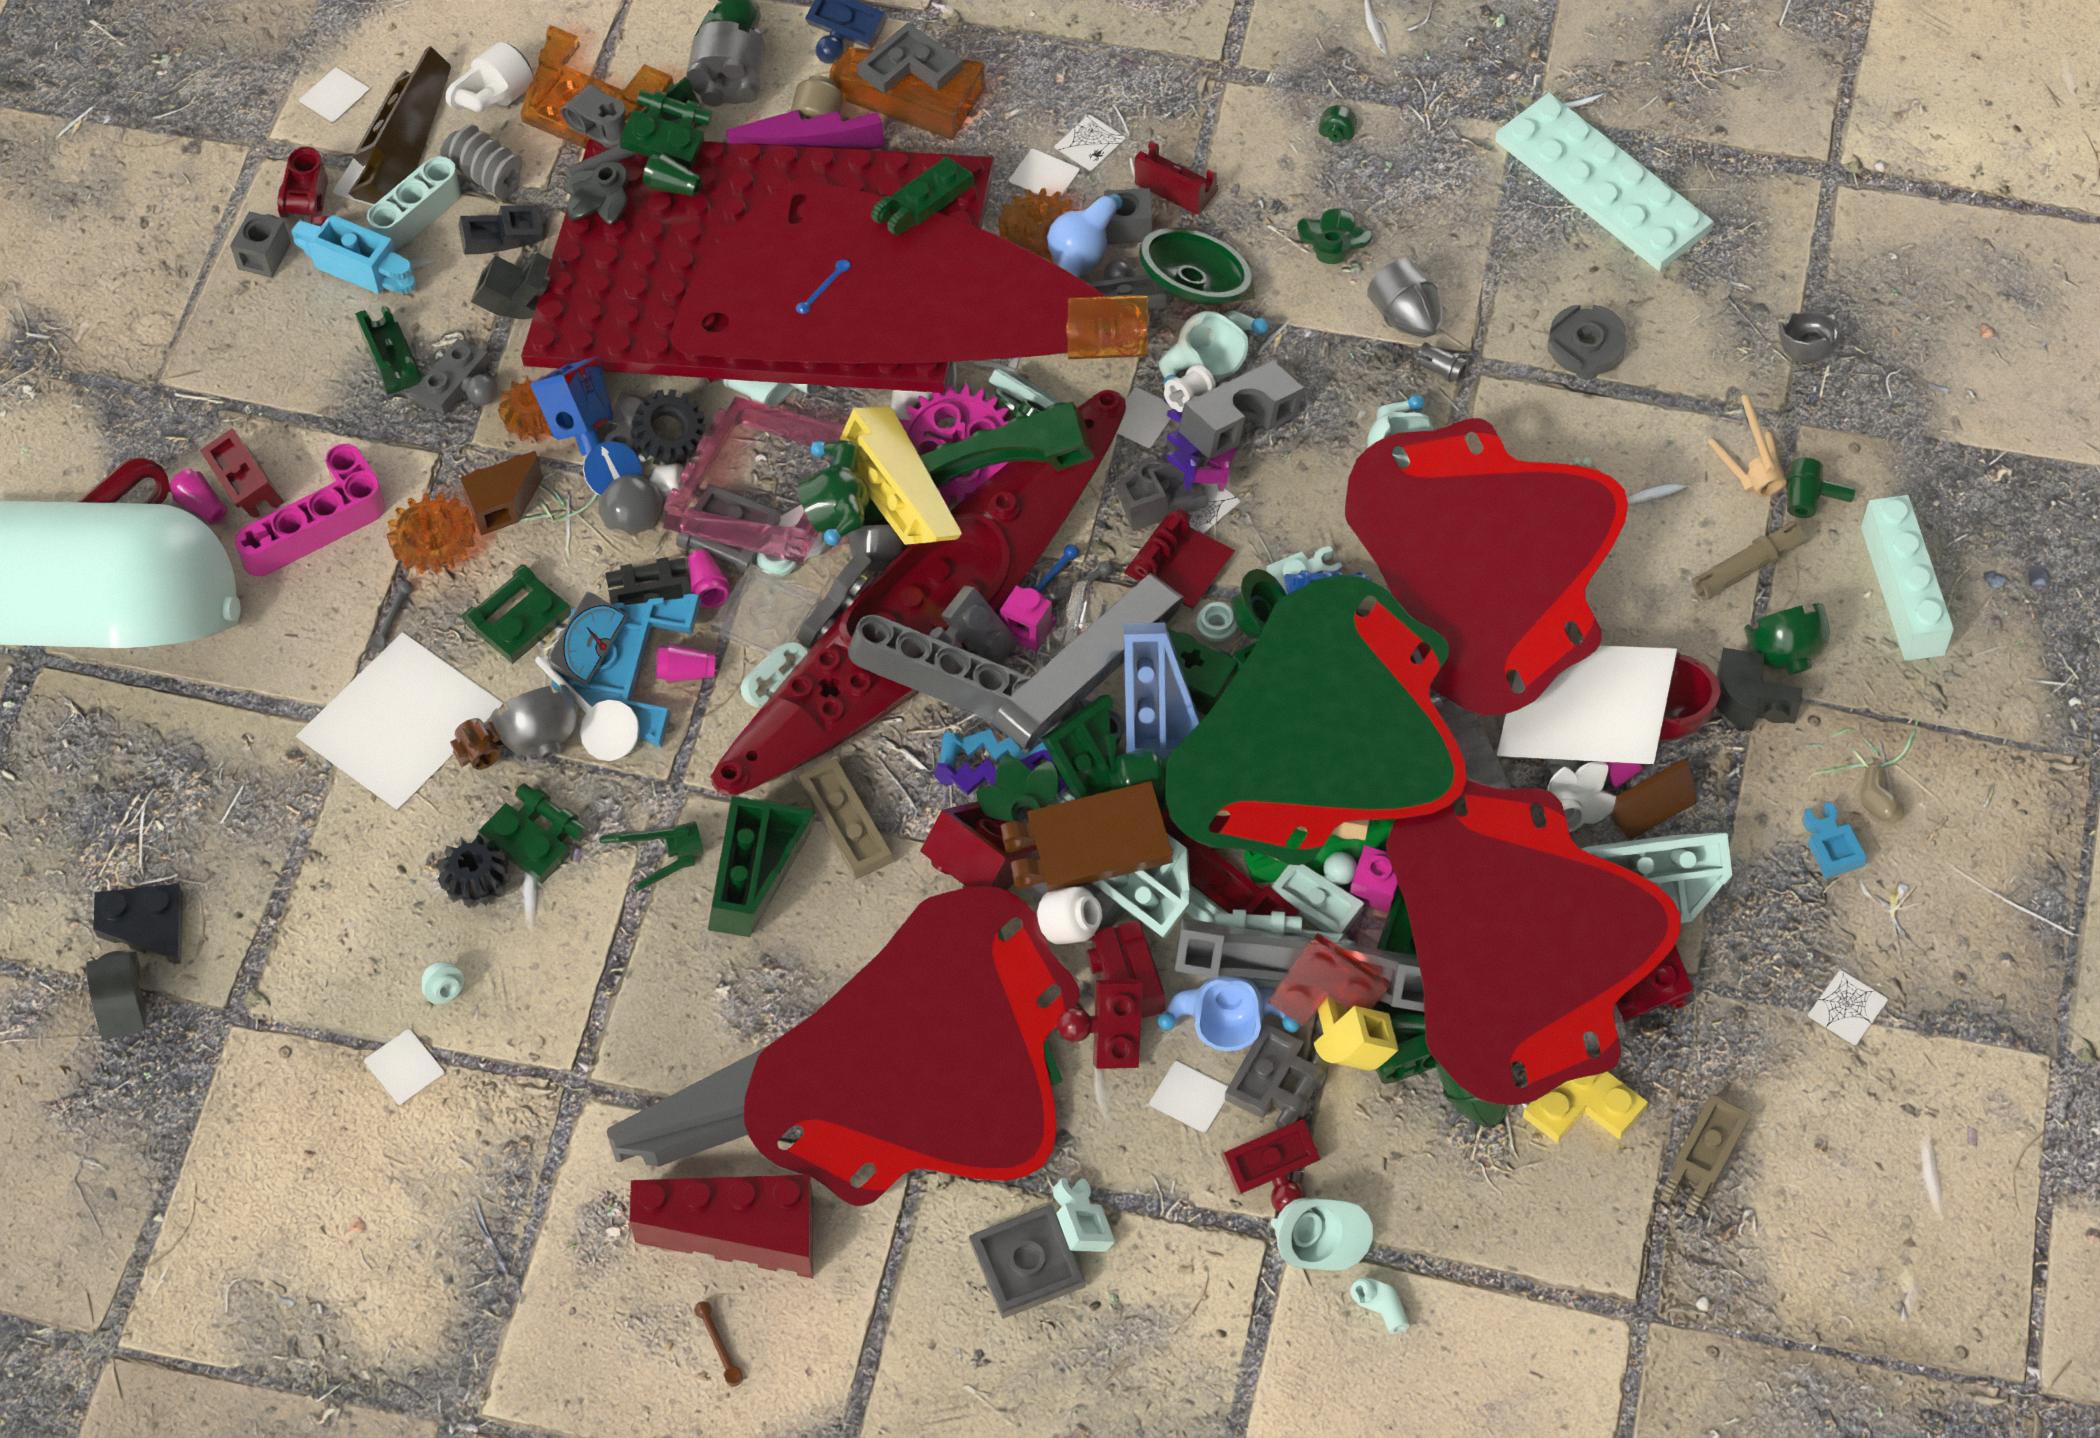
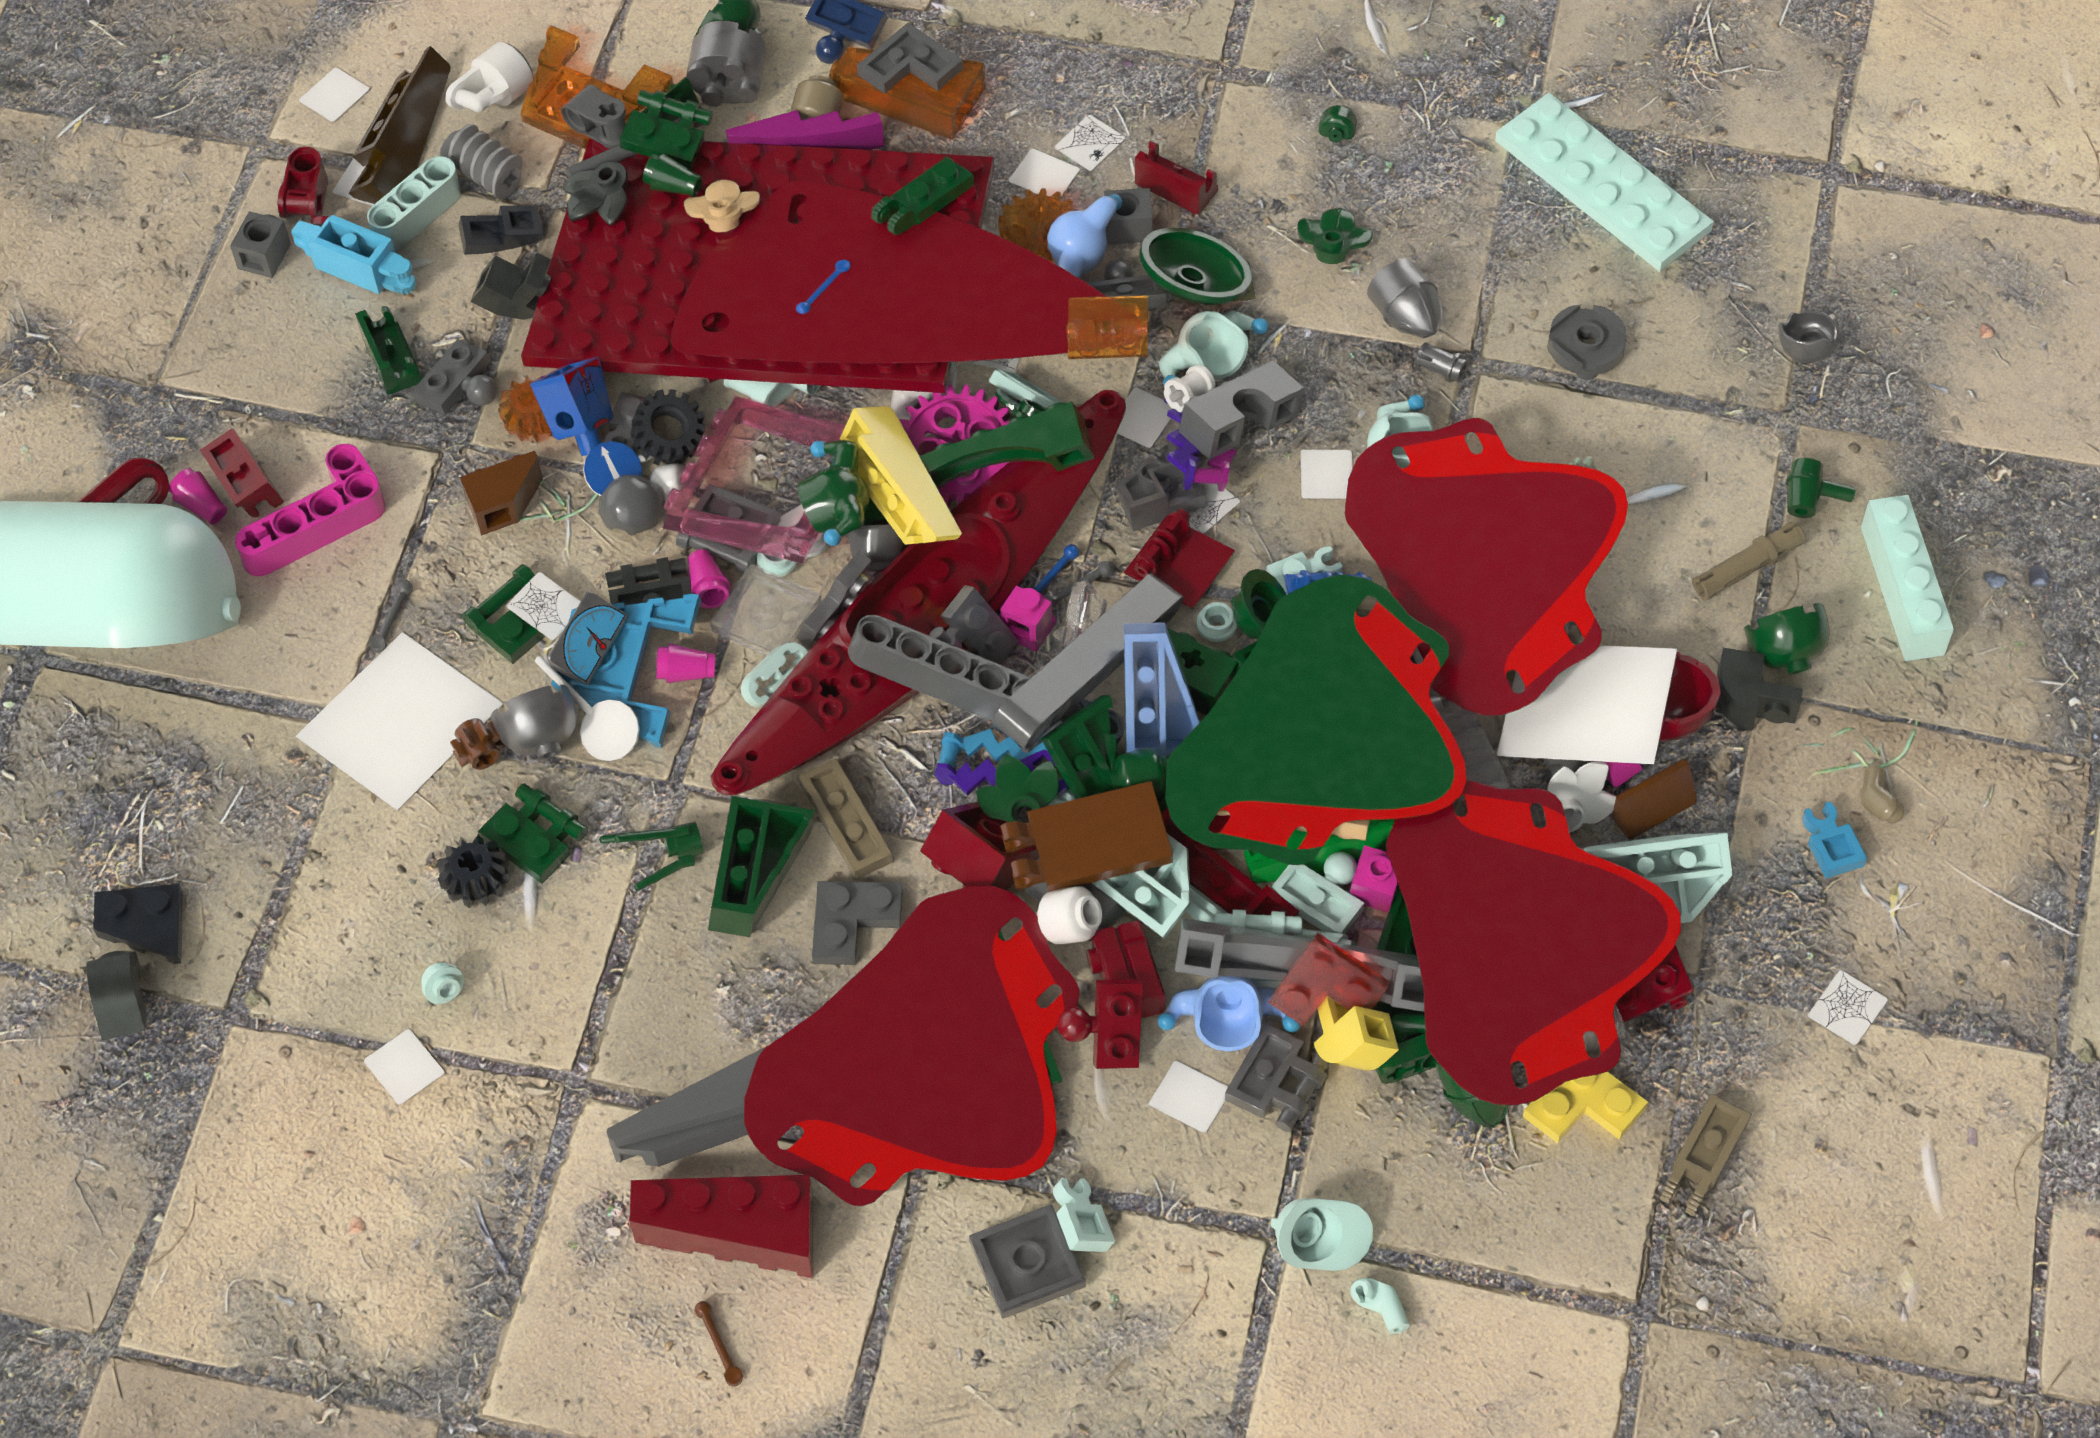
clear orange gear [387,493,476,574] -> none
dark red plate [1220,1119,1321,1213] -> none
tan plant [1708,394,1786,497] -> none
none -> white sticker [507,572,581,640]
none -> tan plate [684,180,760,232]
none -> dark grey plate [812,881,903,965]
none -> white sticker [1300,450,1352,499]

